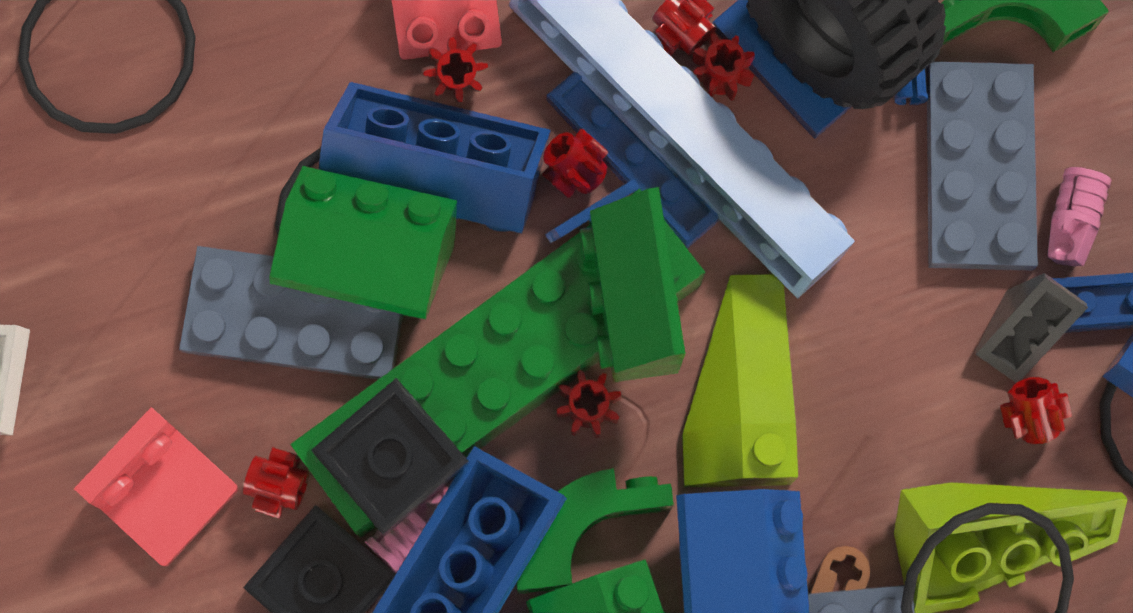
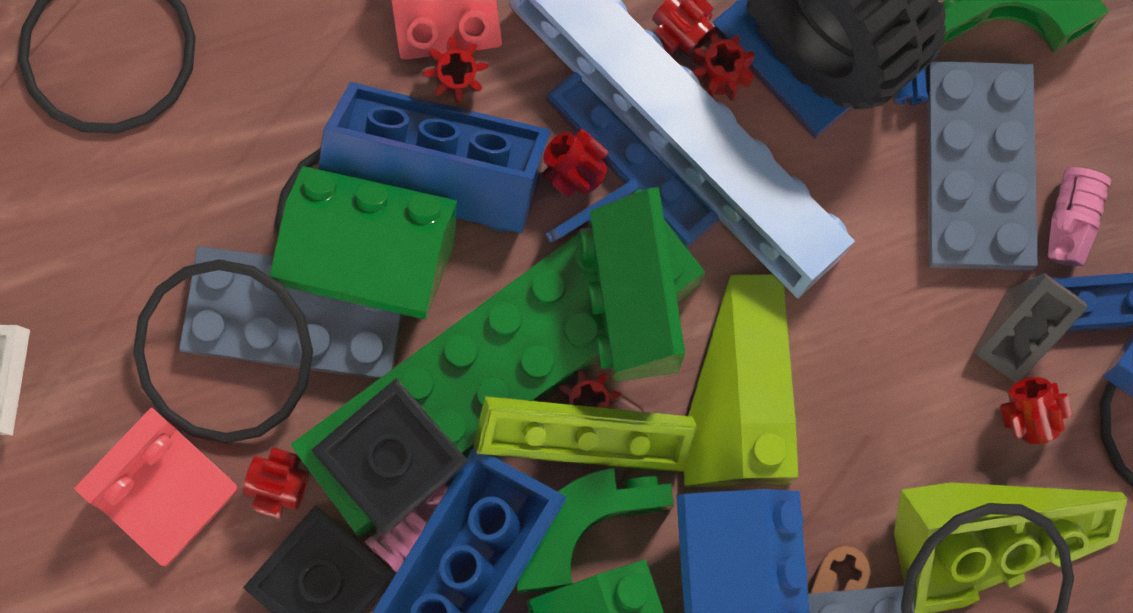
none -> black piece [133,259,313,444]
none -> lime tile [473,396,697,472]

